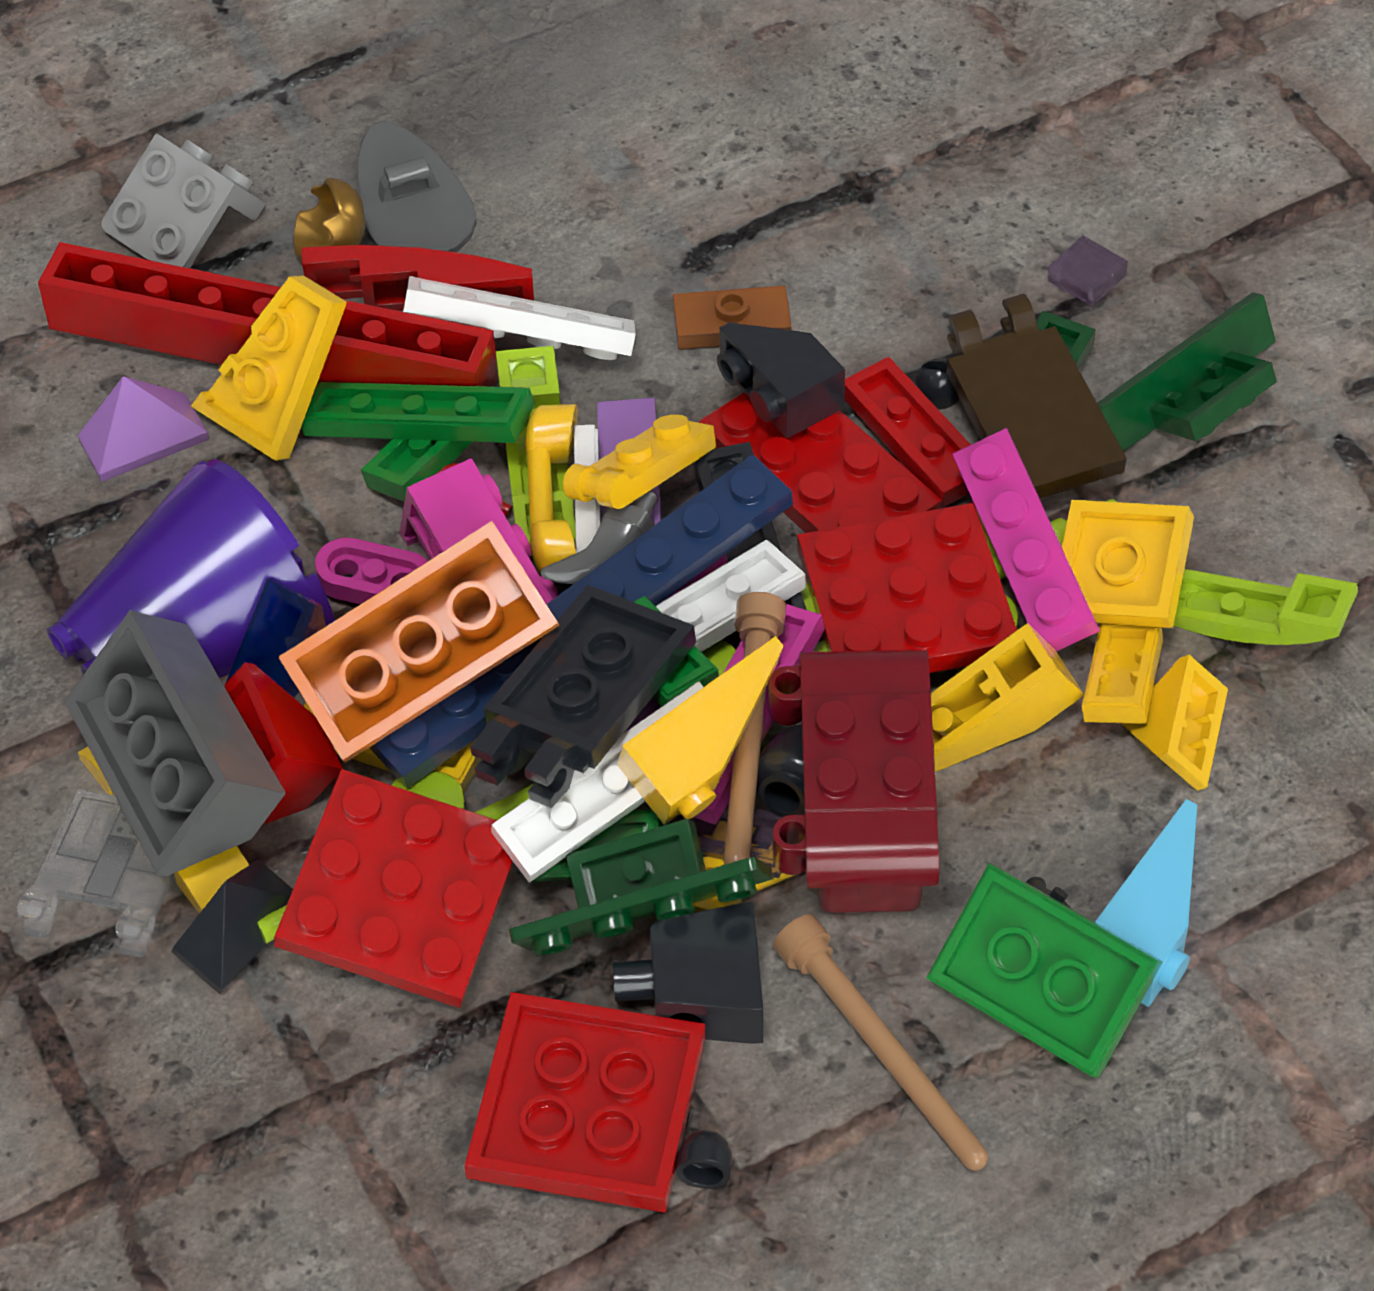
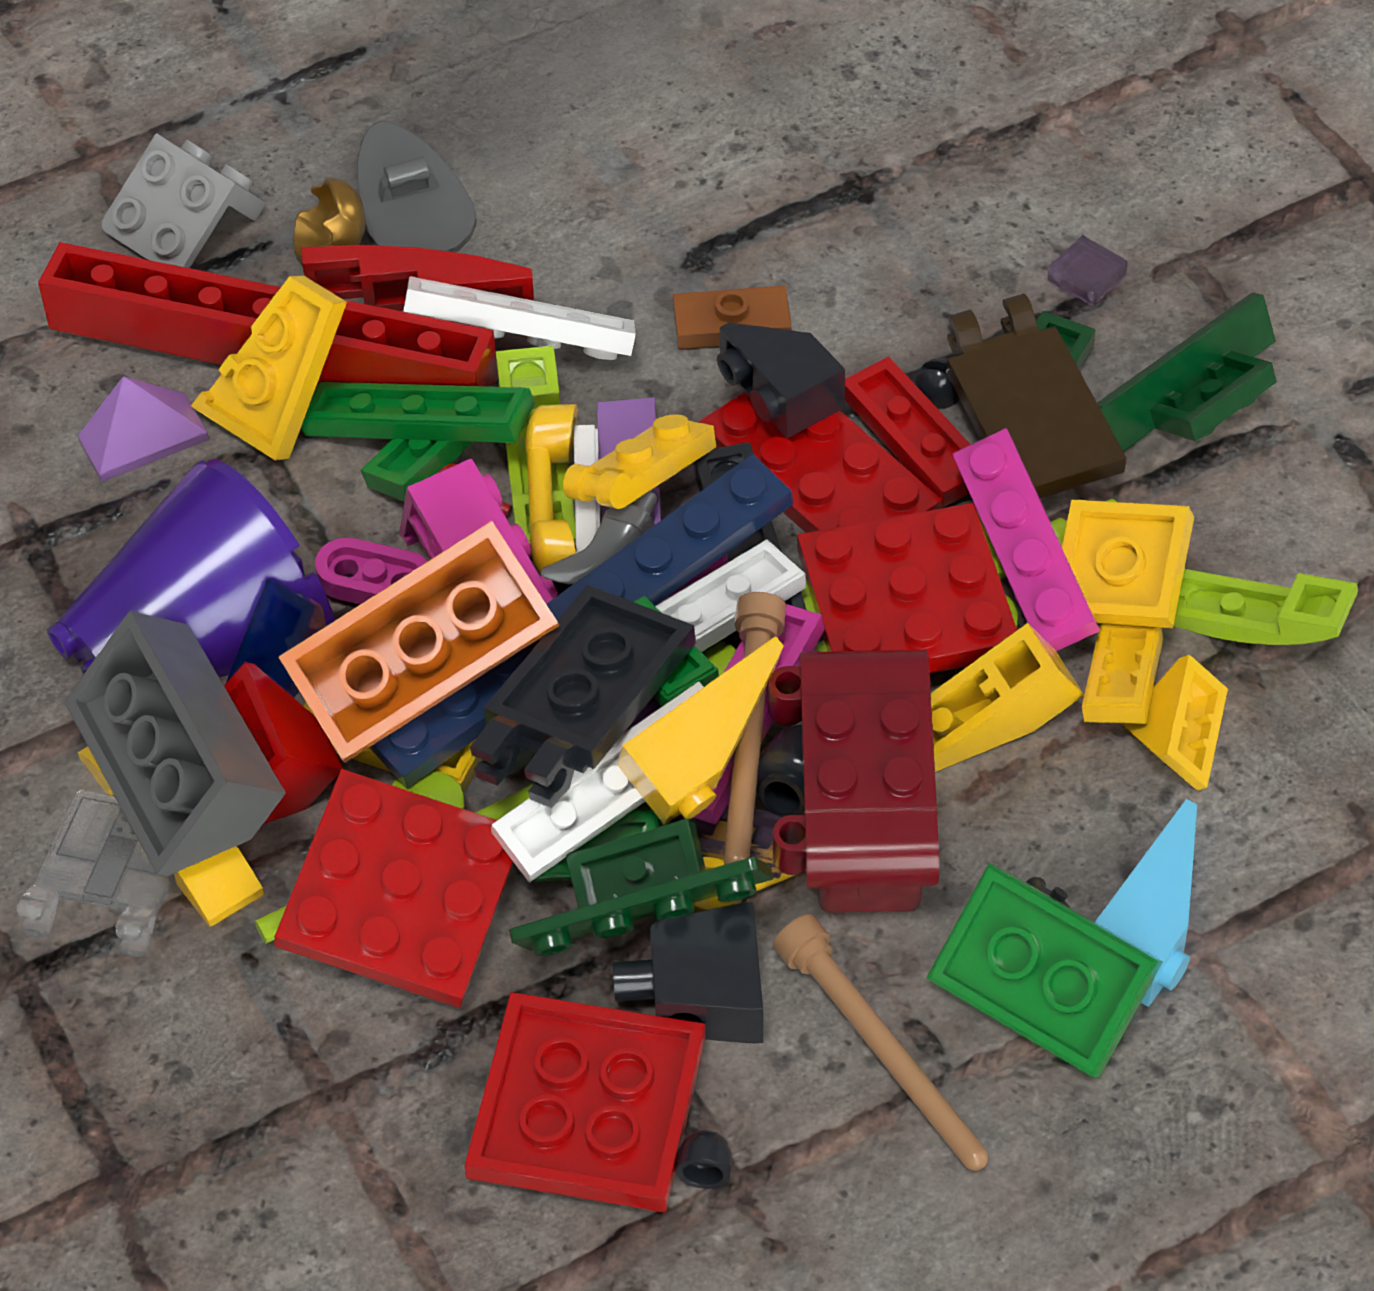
black slope [171,859,293,994] -> none

